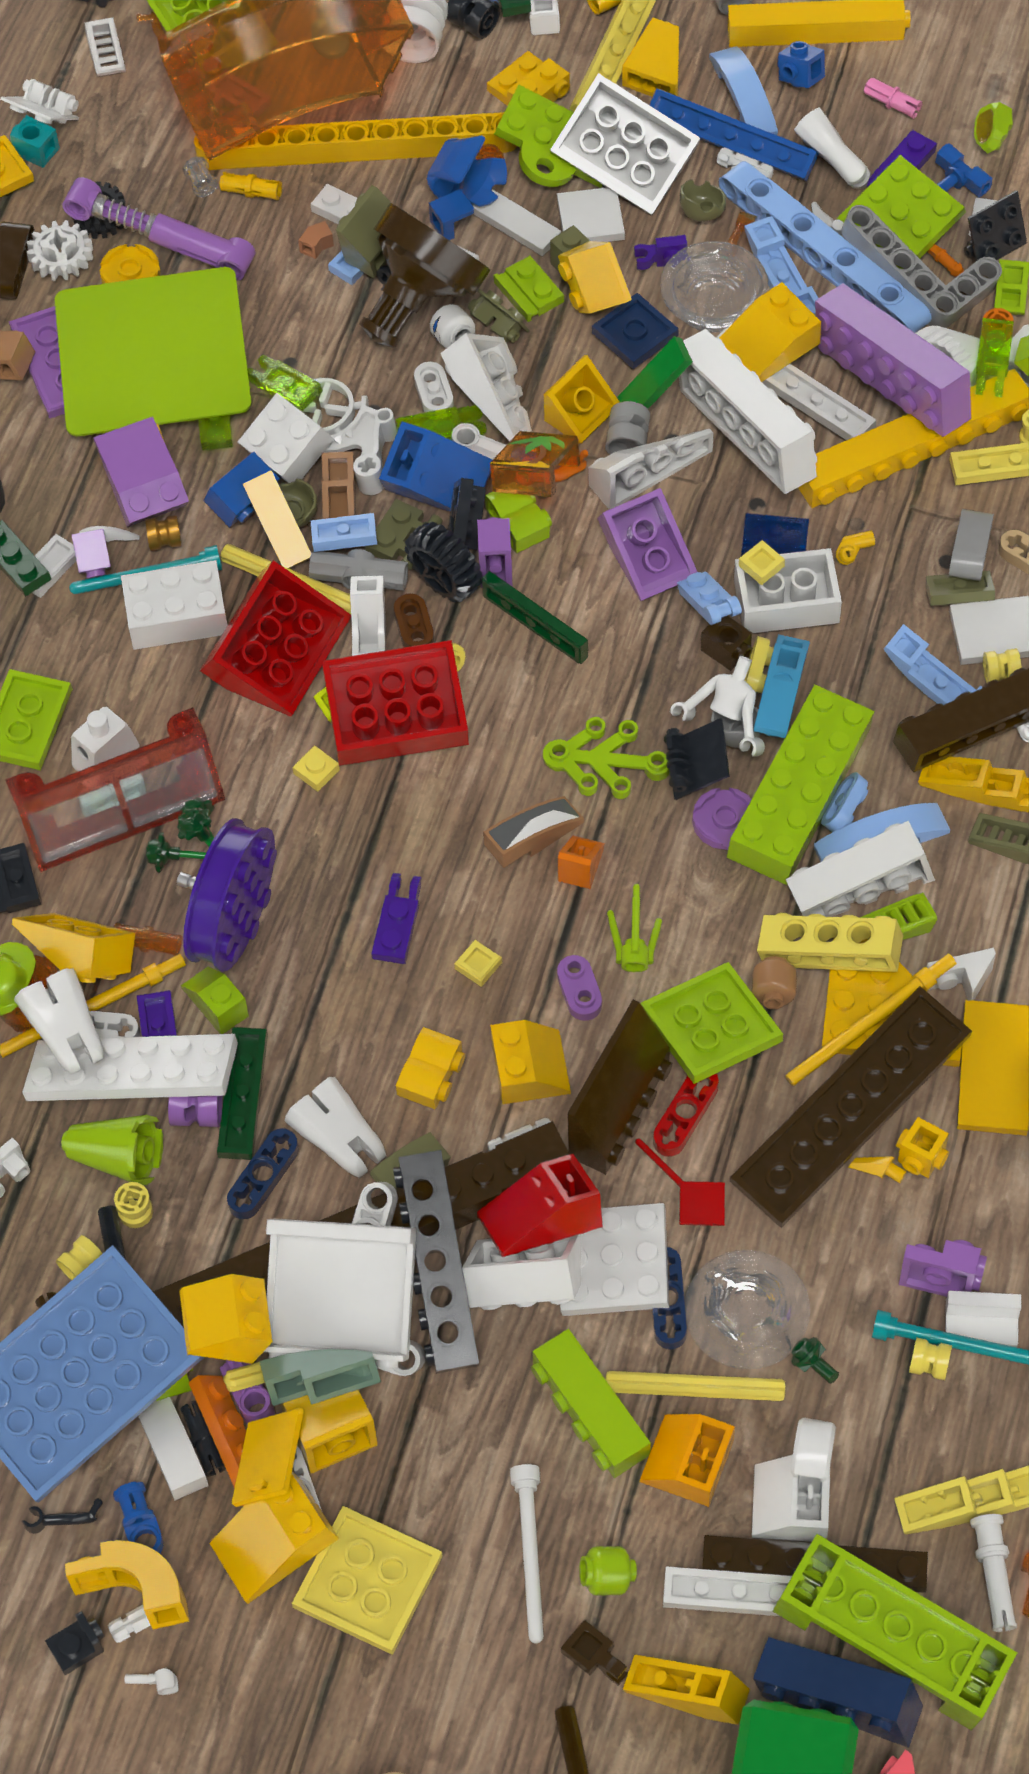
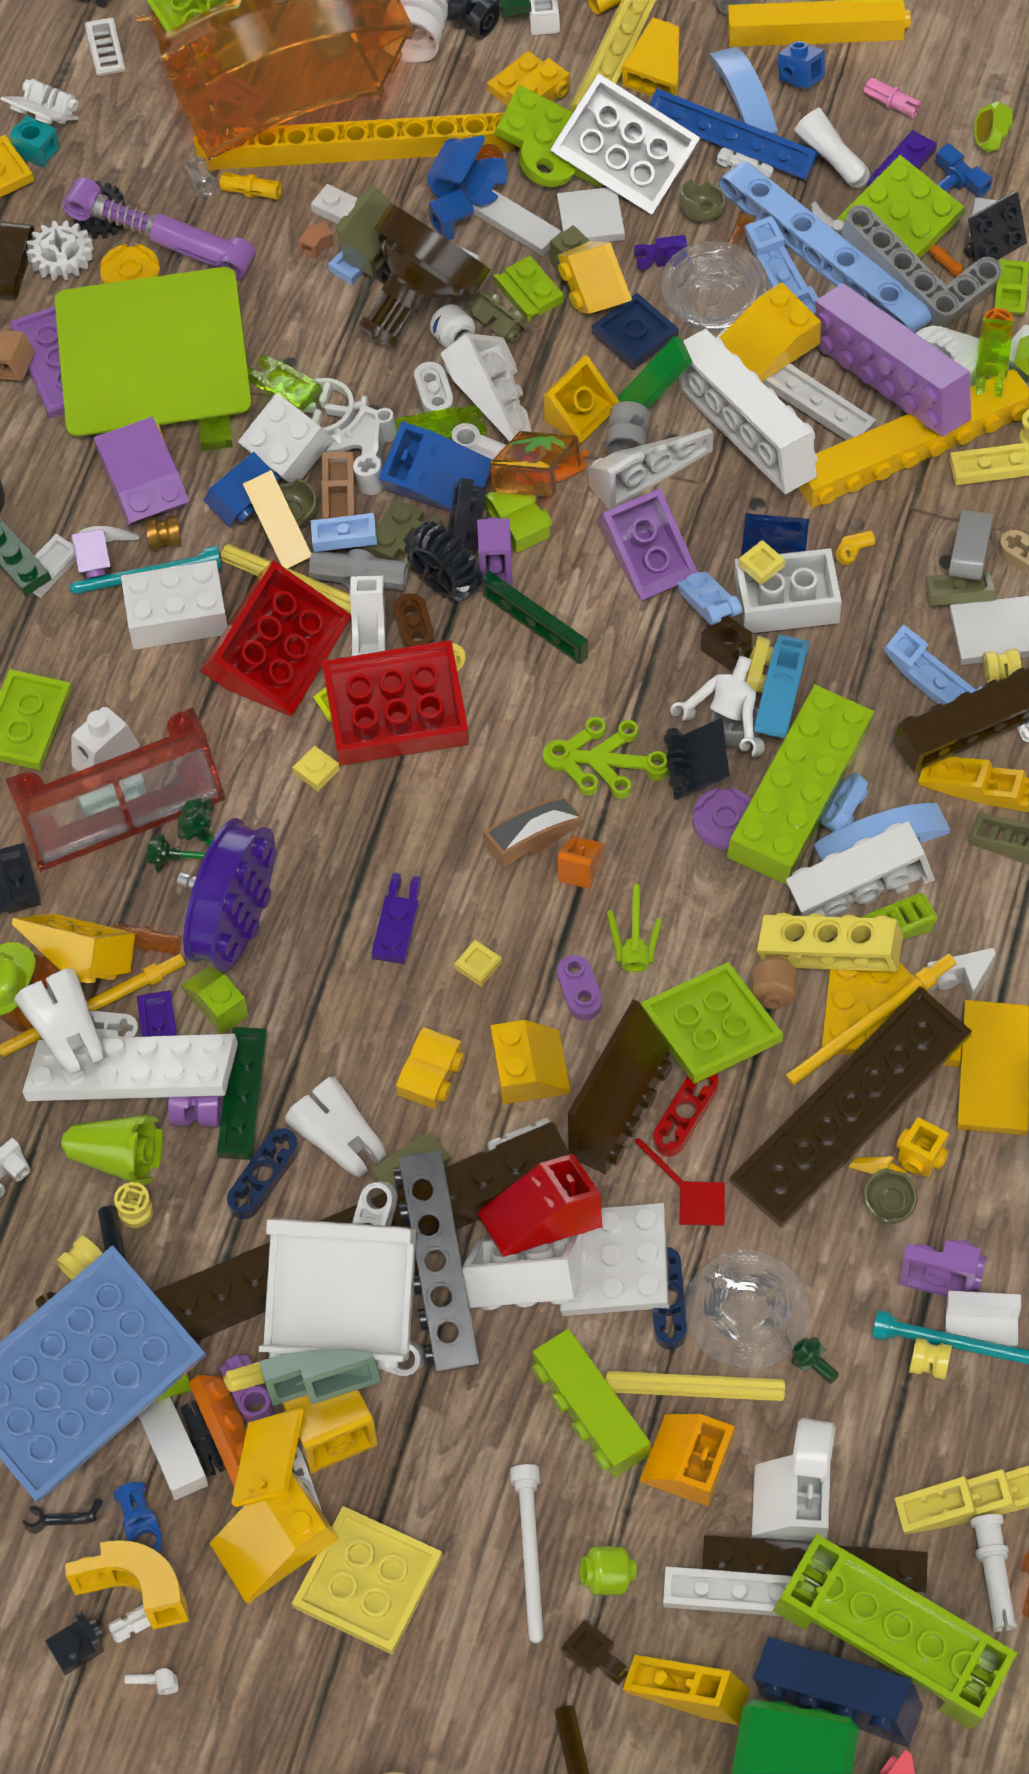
yellow slope [179,1274,272,1364] -> none
none -> olive hair [863,1168,918,1224]

